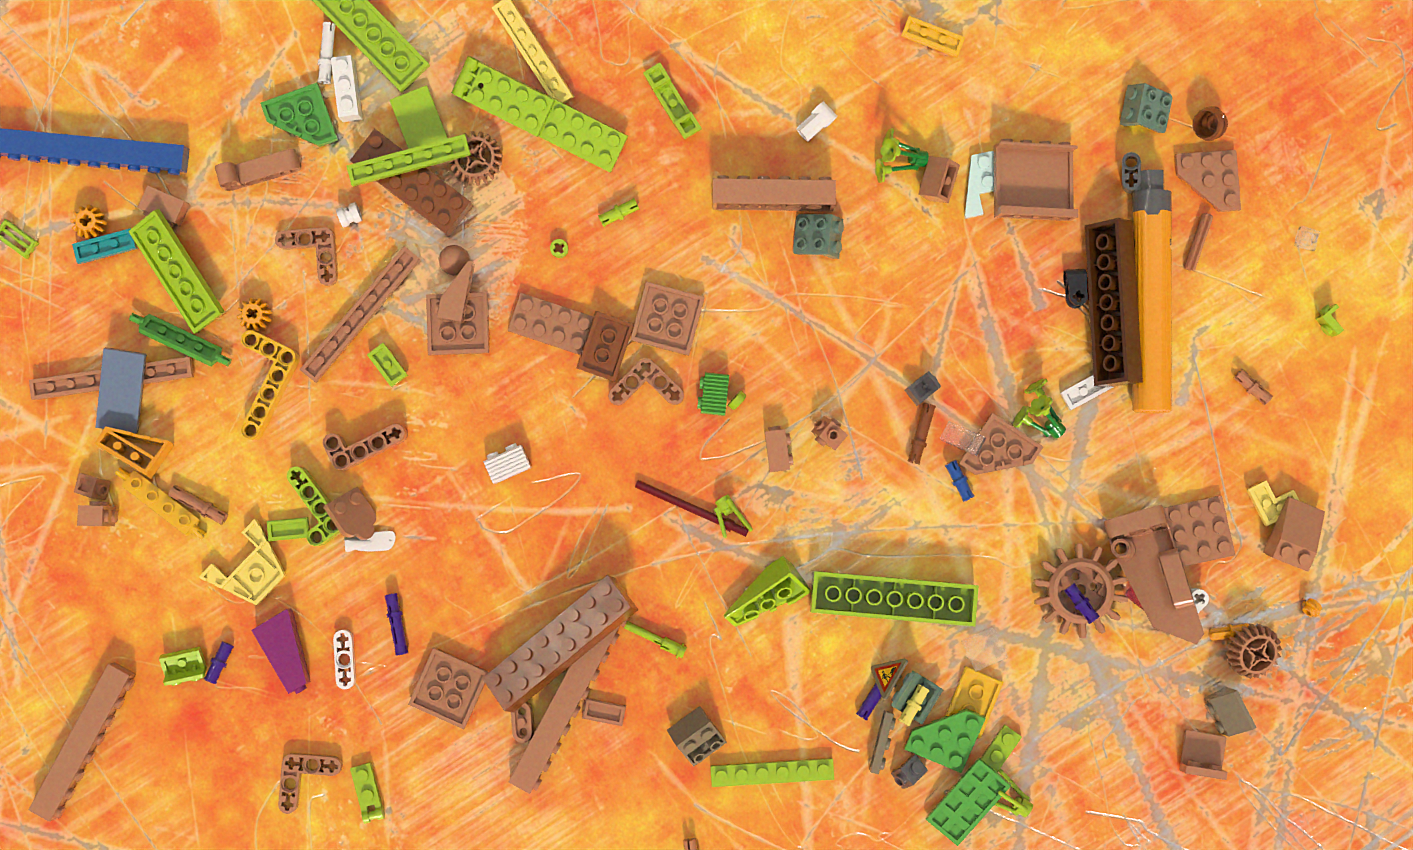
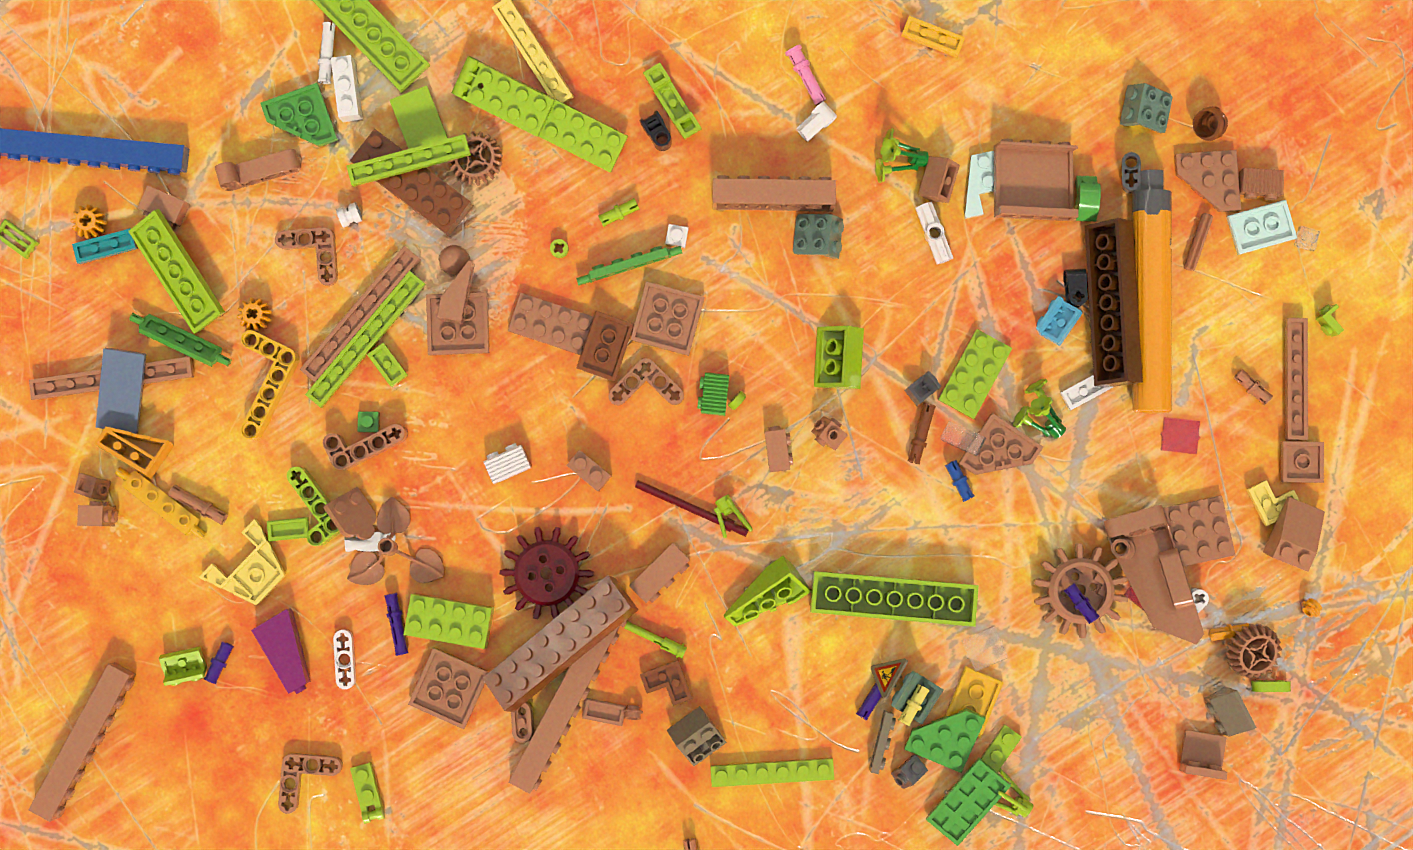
none -> lime plate [305,271,426,408]
none -> nougat plant [347,497,444,585]
none -> bright green plate [357,412,380,432]
none -> lime brick [404,593,495,649]
none -> dark red gear [499,527,594,619]
none -> nougat brick [566,450,612,492]
none -> bright green plate [576,246,683,286]
none -> nougat plate [623,705,643,720]
none -> nougat brick [629,543,690,603]
none -> black piece [639,110,672,151]
none -> dark orange plate [640,660,692,706]
none -> white plate [665,224,689,248]
none -> bright pink pin [785,45,826,106]
none -> lime slope [814,326,864,389]
none -> white piece [915,202,953,265]
none -> lime plate [938,329,1012,419]
none -> medium azure bracket [1036,296,1082,346]
none -> bright green brick [1074,176,1101,222]
none -> clear pink piece [1160,417,1201,454]
none -> light aqua tile [1226,200,1297,255]
none -> nougat brick [1239,168,1284,200]
none -> lime beam [1251,680,1291,692]
none -> nougat plate [1281,441,1324,483]
none -> nougat plate [1285,318,1308,440]

